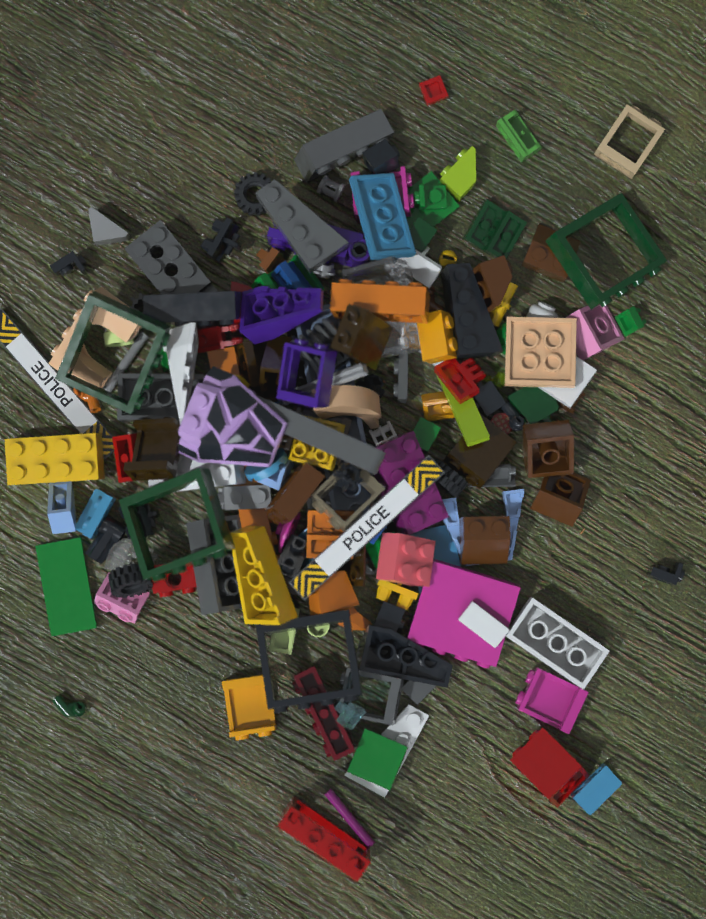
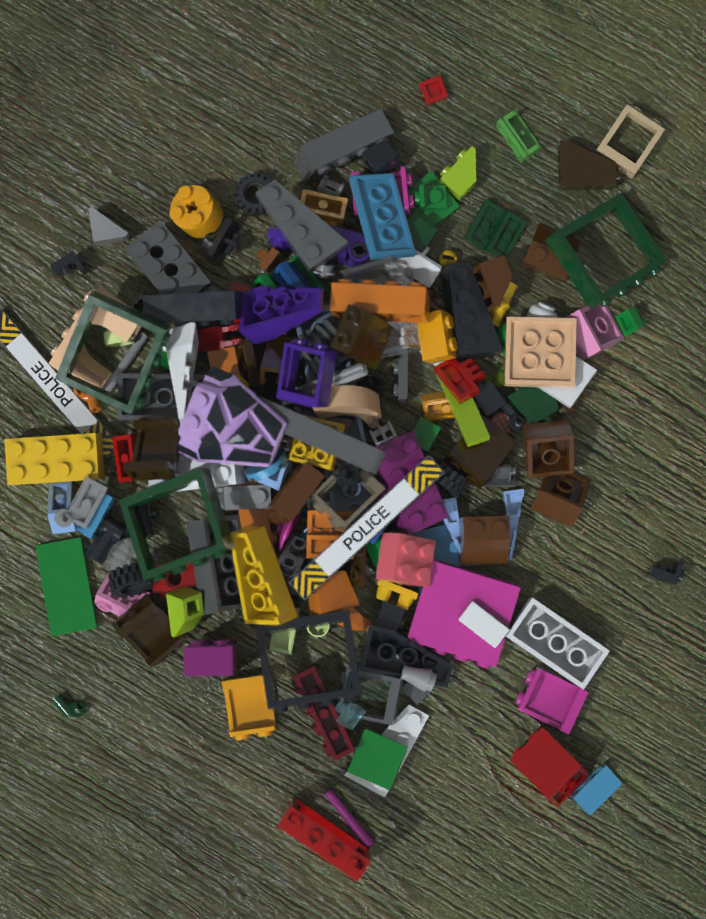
none -> light grey hinge [54,476,108,529]
none -> dark brown panel [112,593,186,668]
none -> lime slope [166,586,204,637]
none -> light orange brick [169,185,223,238]
none -> magenta brick [184,638,239,677]
none -> light orange brick [300,189,348,228]
none -> light grey cone [400,665,437,692]
none -> dark brown slope [558,140,620,191]

